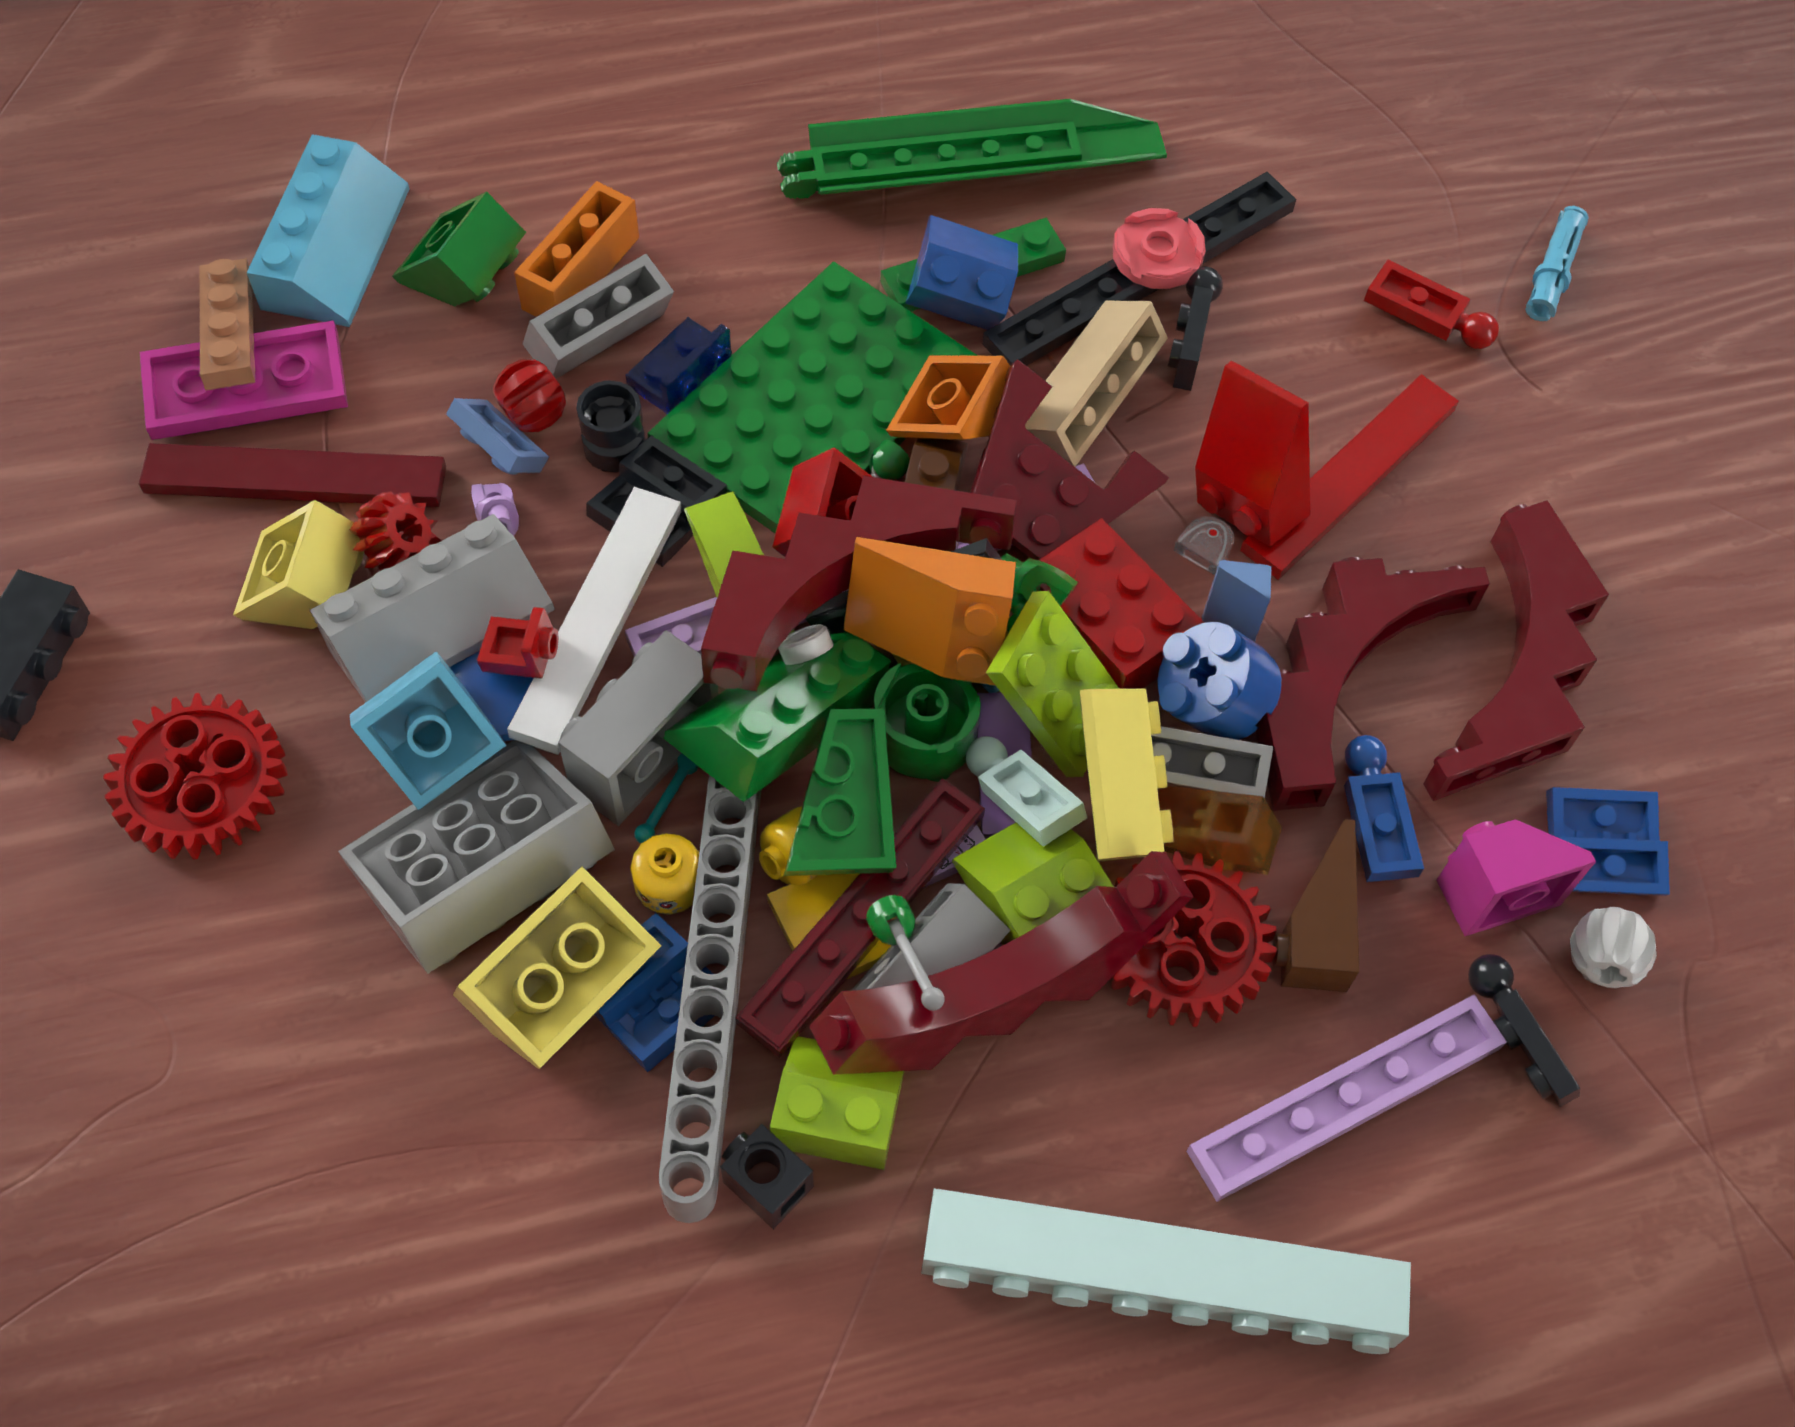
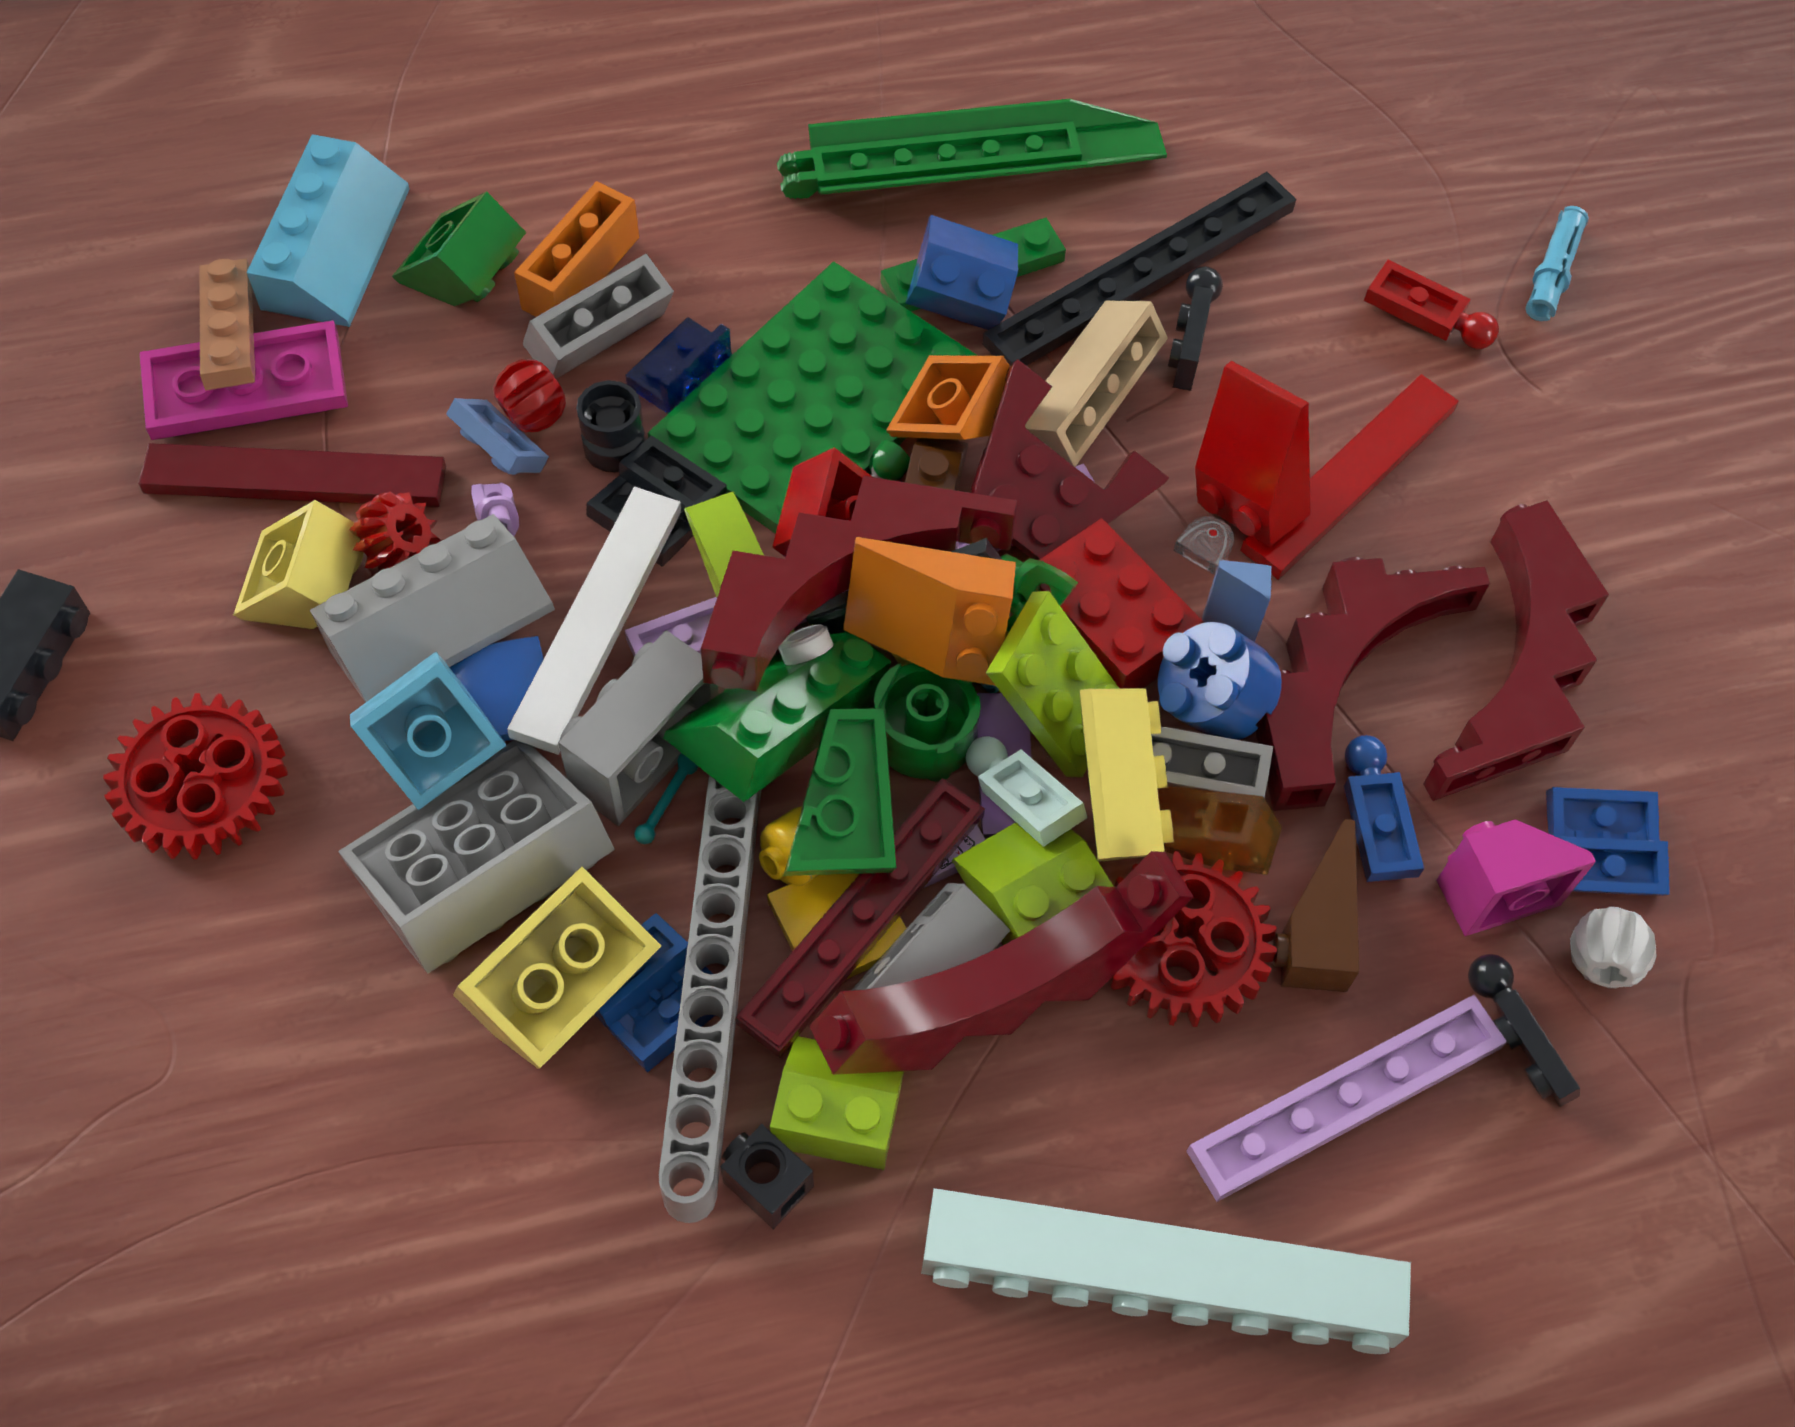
red bracket [477,607,559,679] -> none
yellow head [630,833,699,915] -> none
hinge [866,895,945,1011] -> none
coral tile [1113,208,1206,289] -> none

